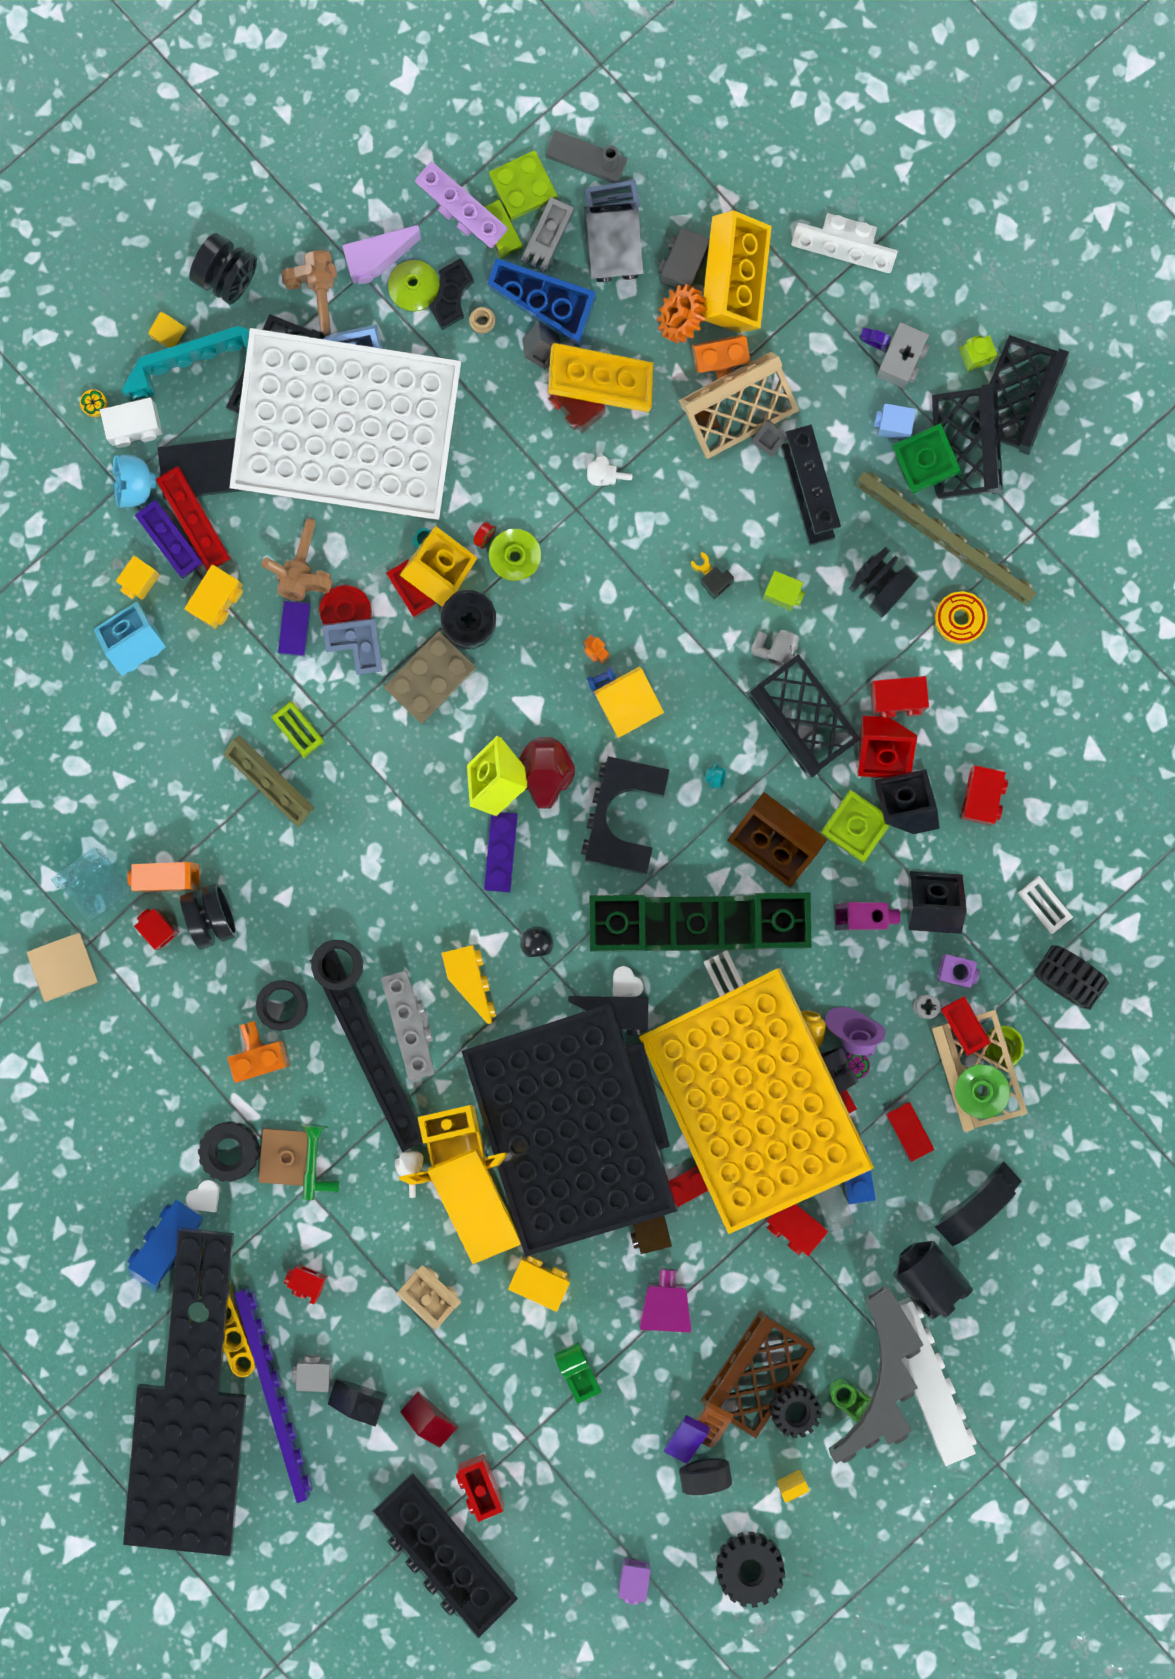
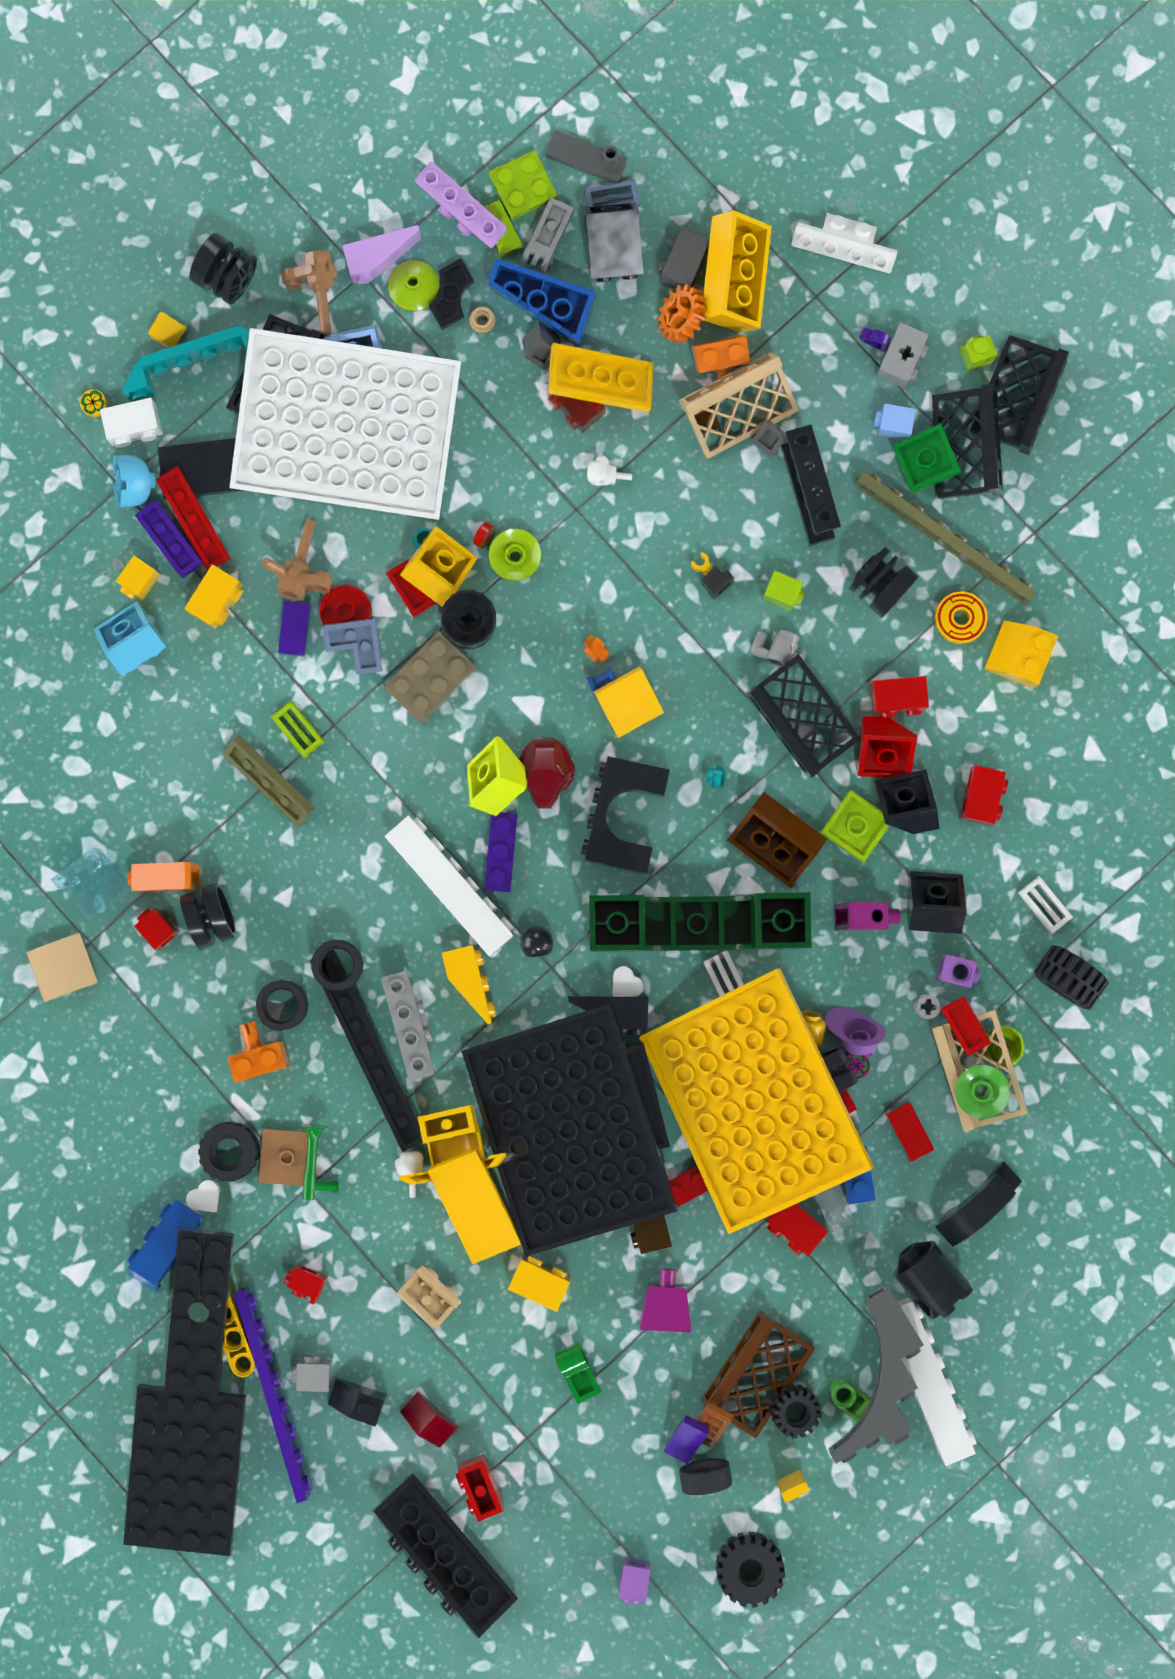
none -> white brick [385,815,514,957]
none -> yellow slope [984,620,1058,689]

